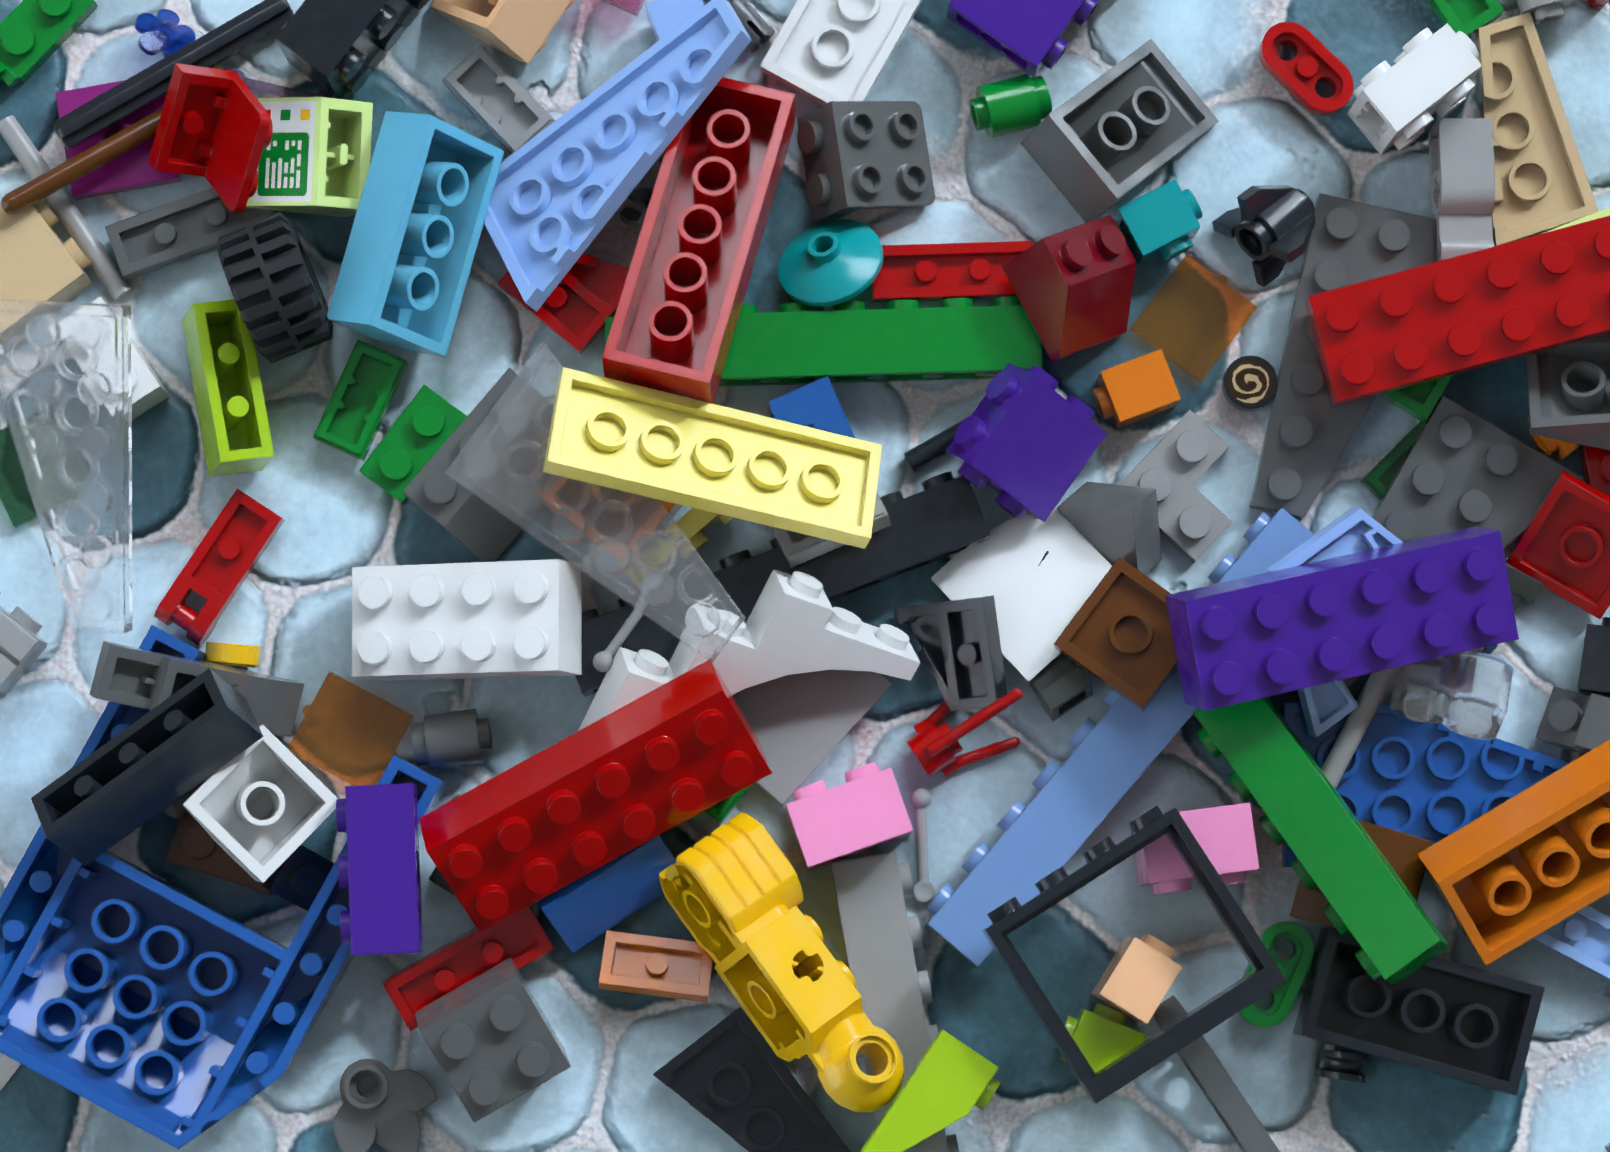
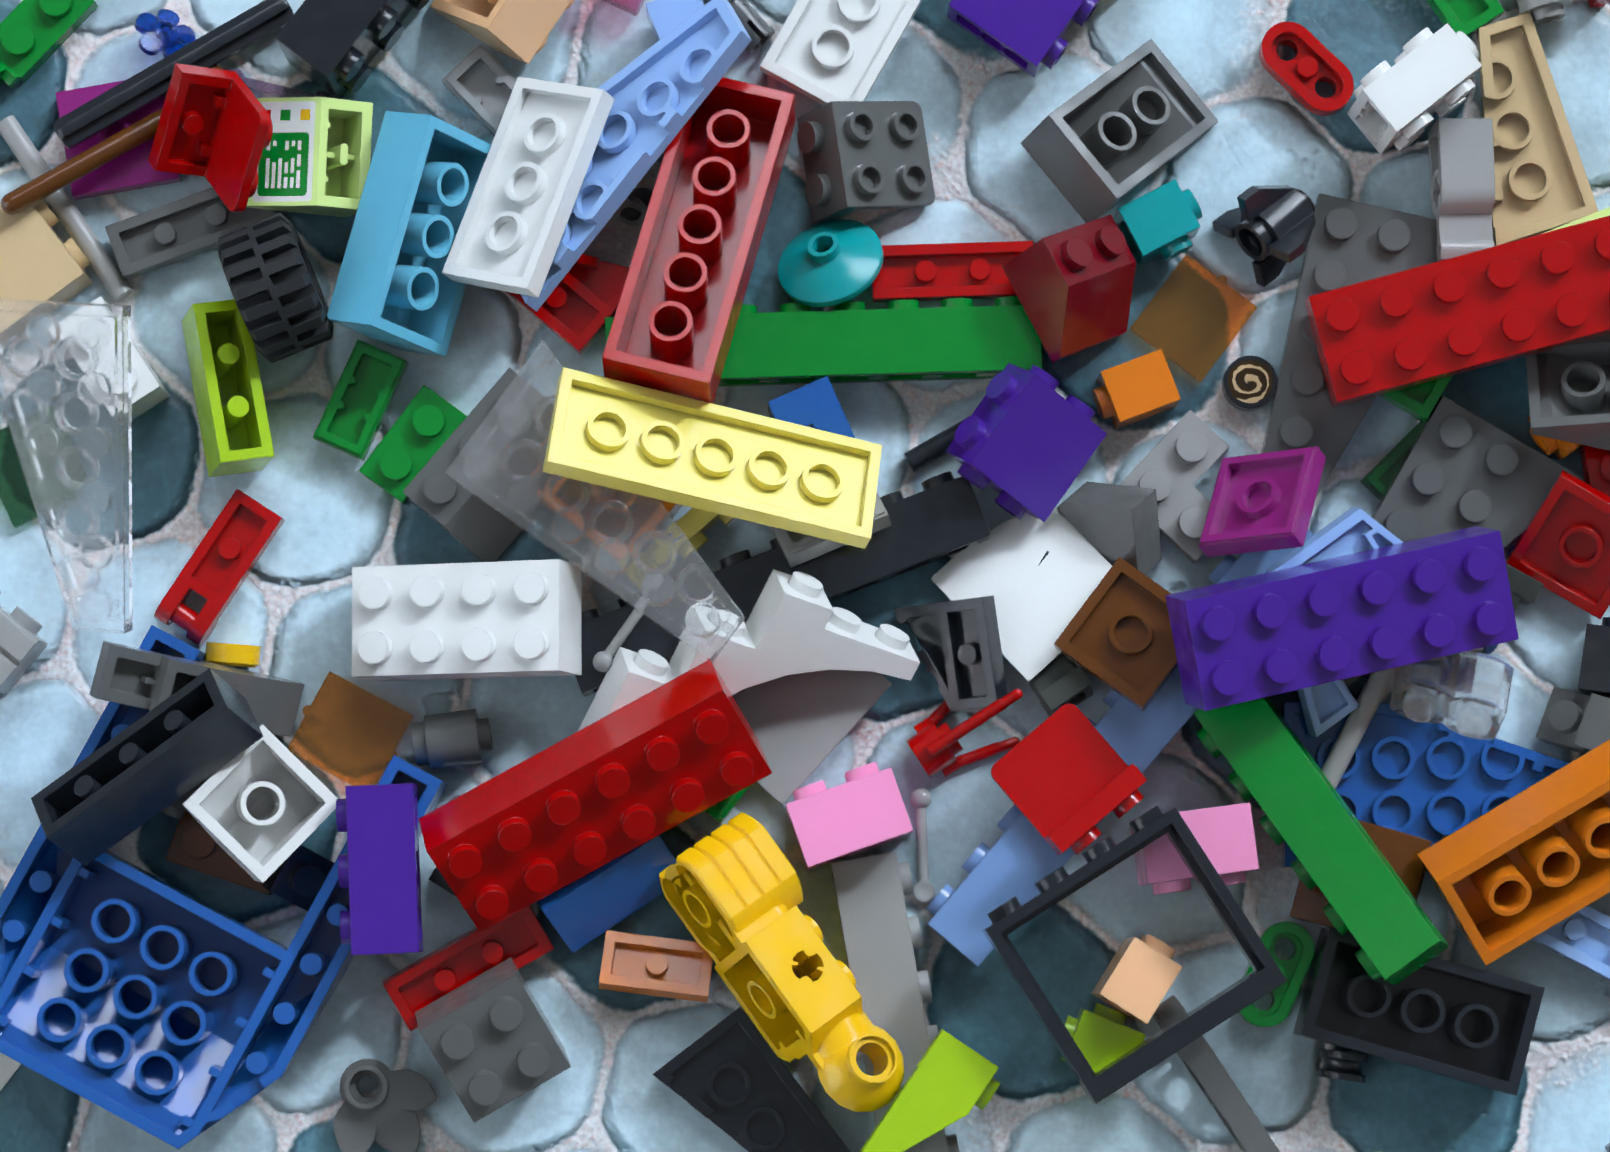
green brick [969,74,1052,139] -> none
none -> white plate [442,77,615,298]
none -> red bracket [991,703,1147,855]
none -> magenta plate [1198,446,1326,557]

